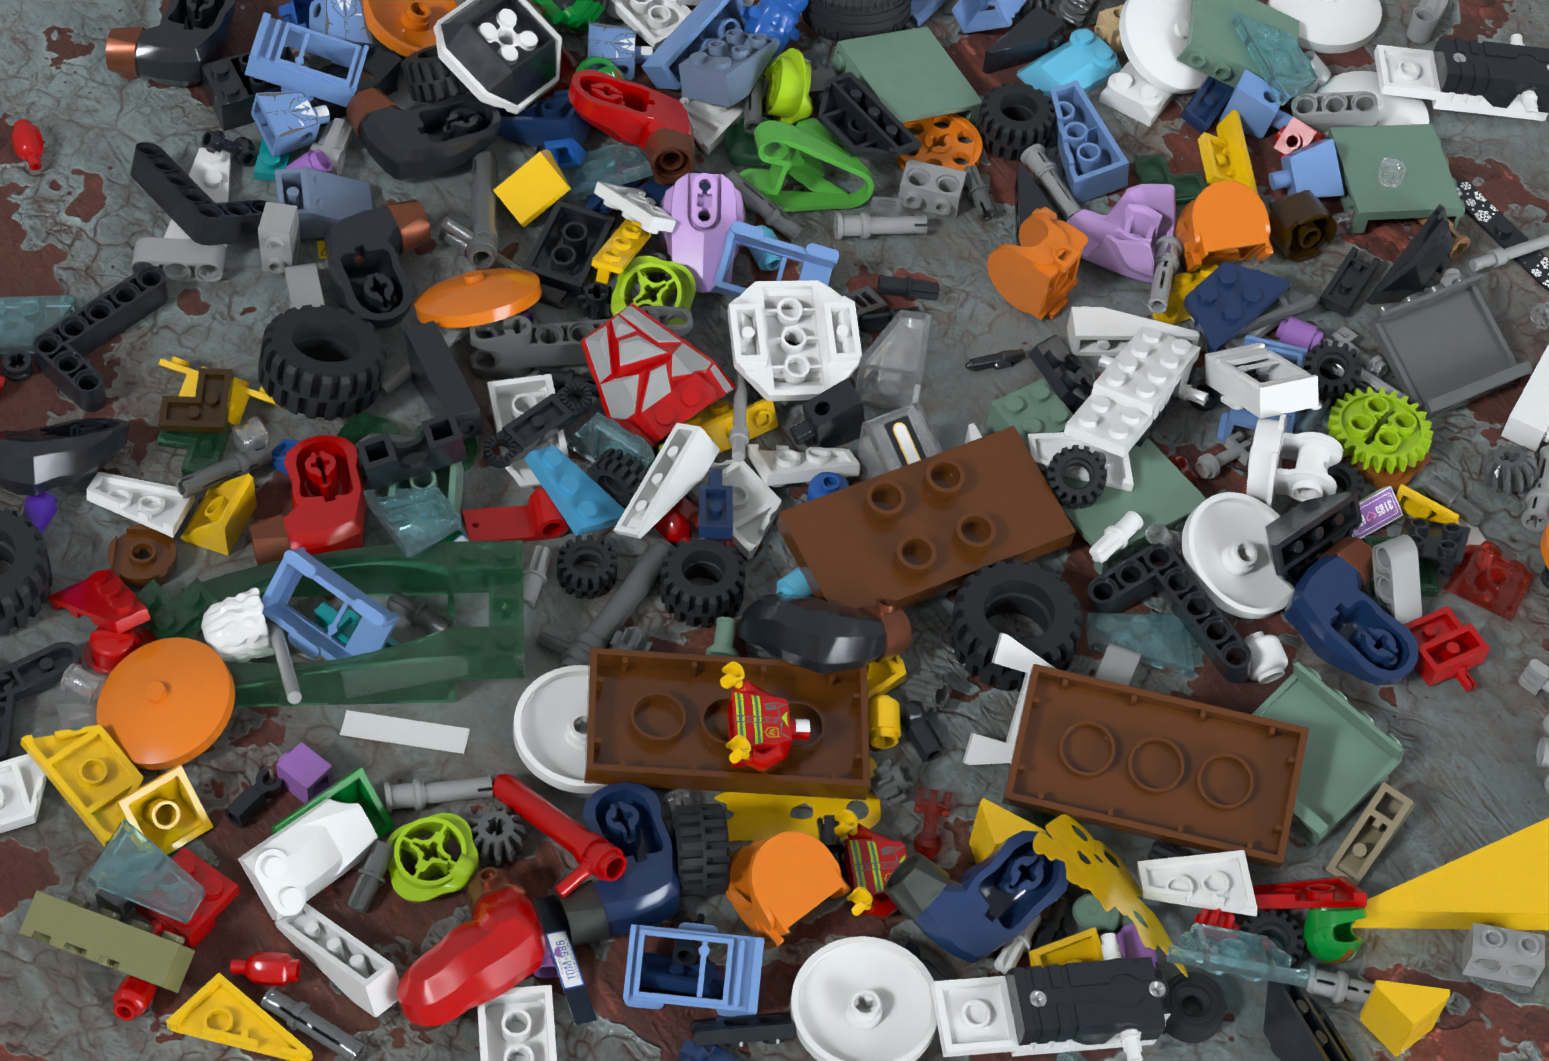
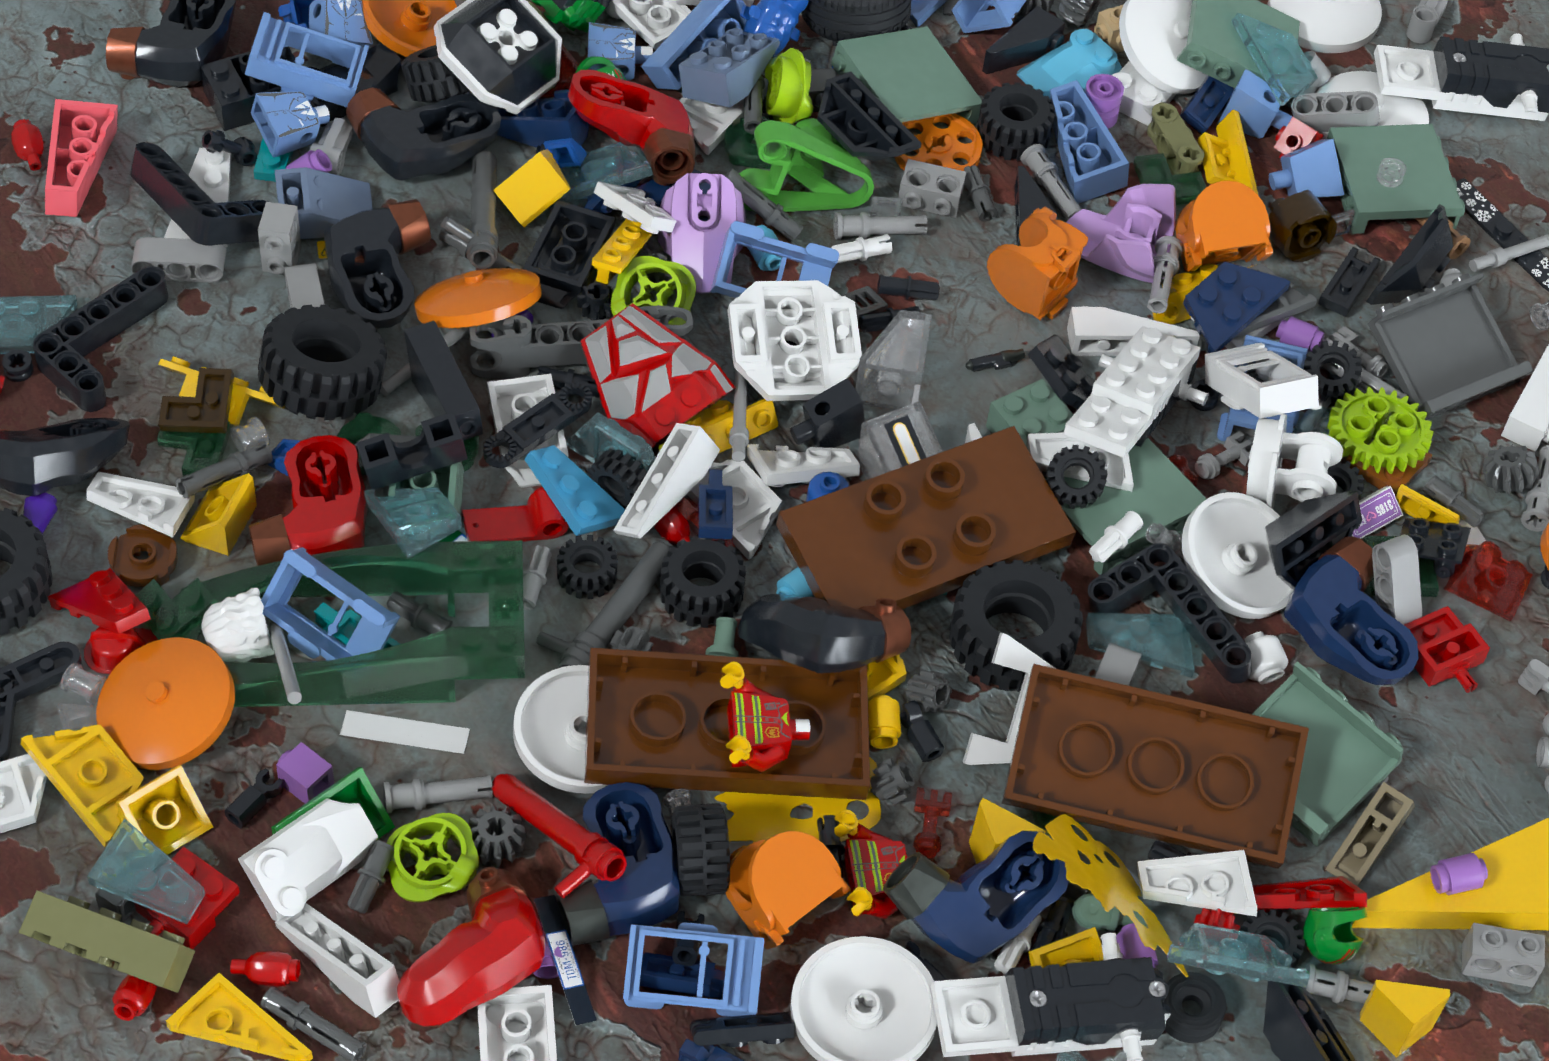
none -> coral wedge [45,99,118,217]
none -> white axle [831,234,892,263]
none -> medium lavender wheel [1085,74,1124,129]
none -> olive piece [1147,103,1204,184]
none -> medium lavender brick [1430,853,1488,895]

